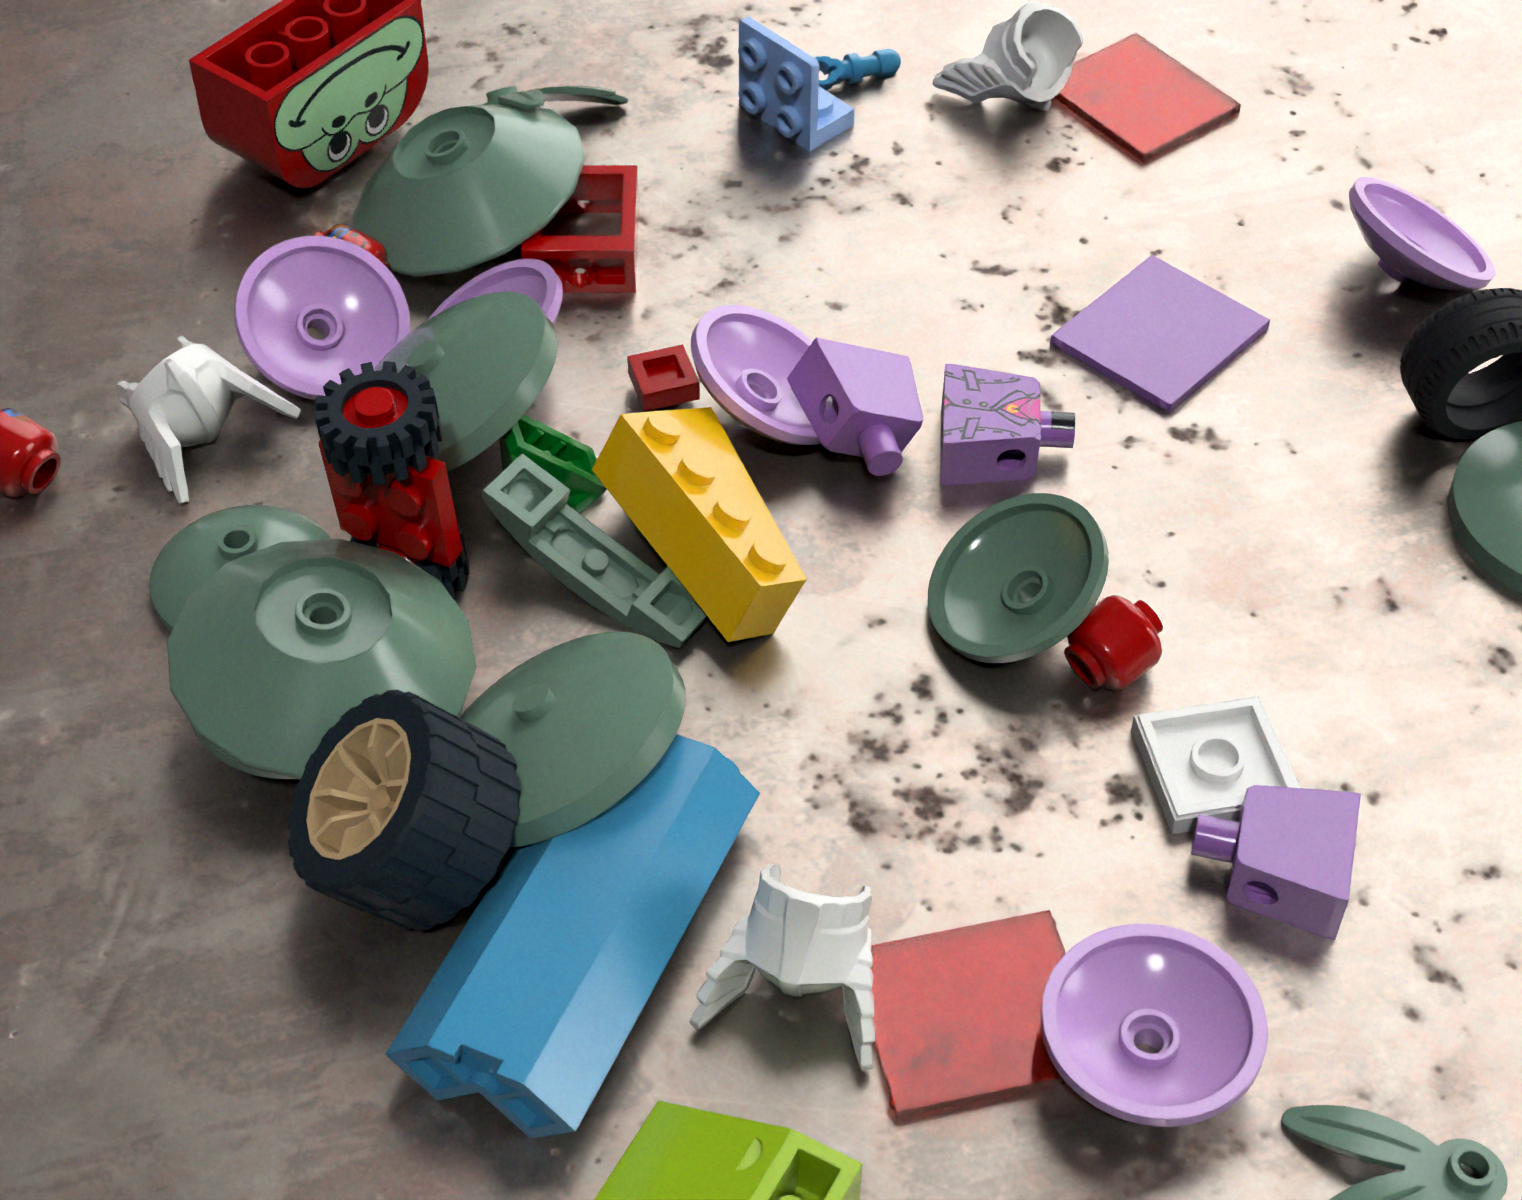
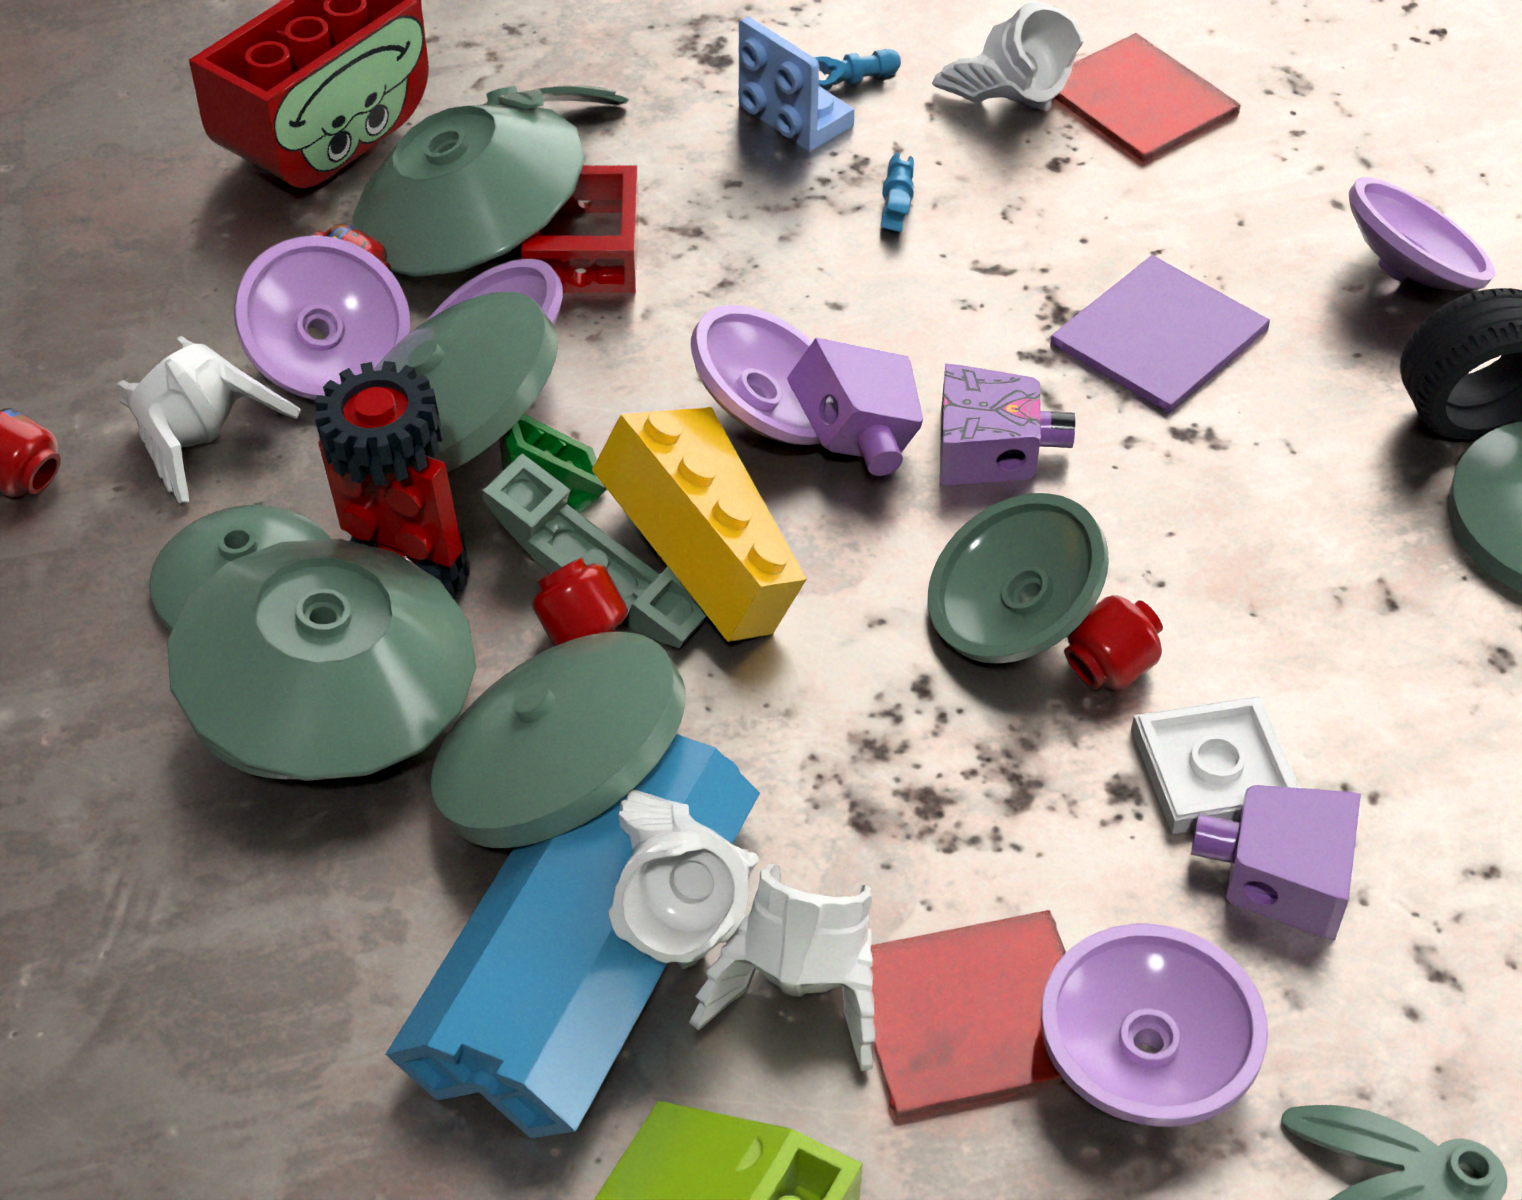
black wheel [288,689,520,931] -> none
red plate [627,344,700,411] -> none
none -> red head [532,557,628,647]
none -> white helmet [609,790,759,969]
none -> dark azure piece [880,152,915,232]

